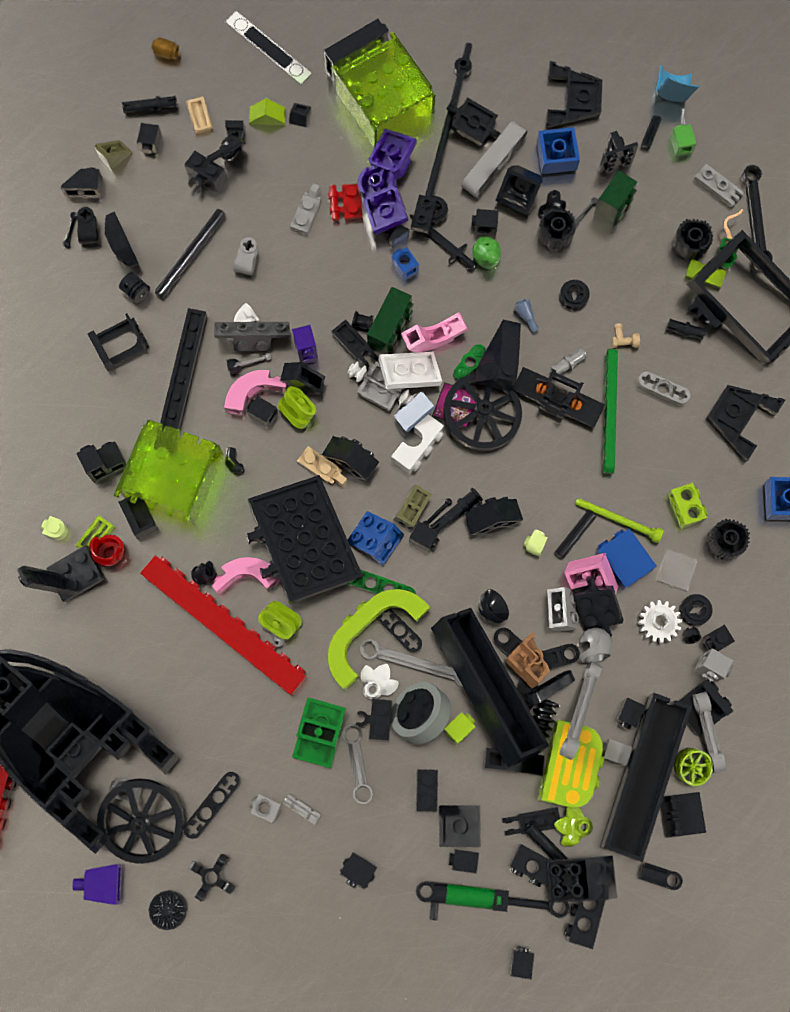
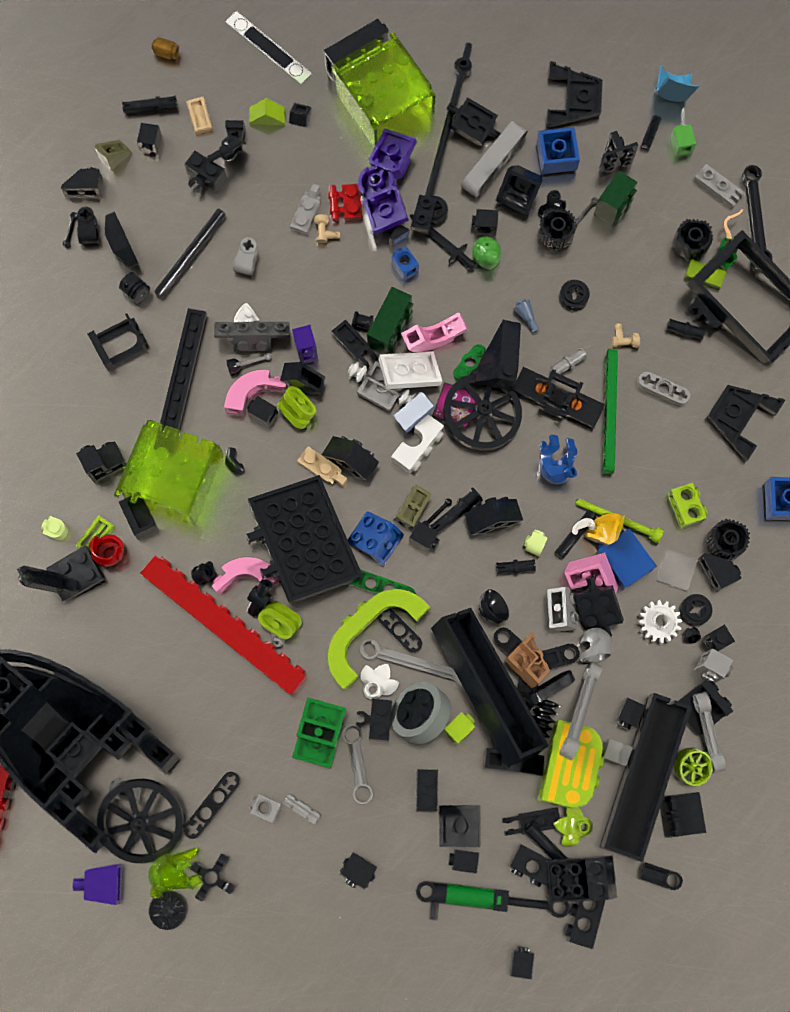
none -> clear neon green piece [148,848,202,899]
none -> black axle [247,579,273,616]
none -> tan piece [314,214,340,243]
none -> black pin [496,559,536,575]
none -> blue piece [540,435,578,485]
none -> yellow hat [572,513,625,546]
none -> black slope [698,553,742,592]

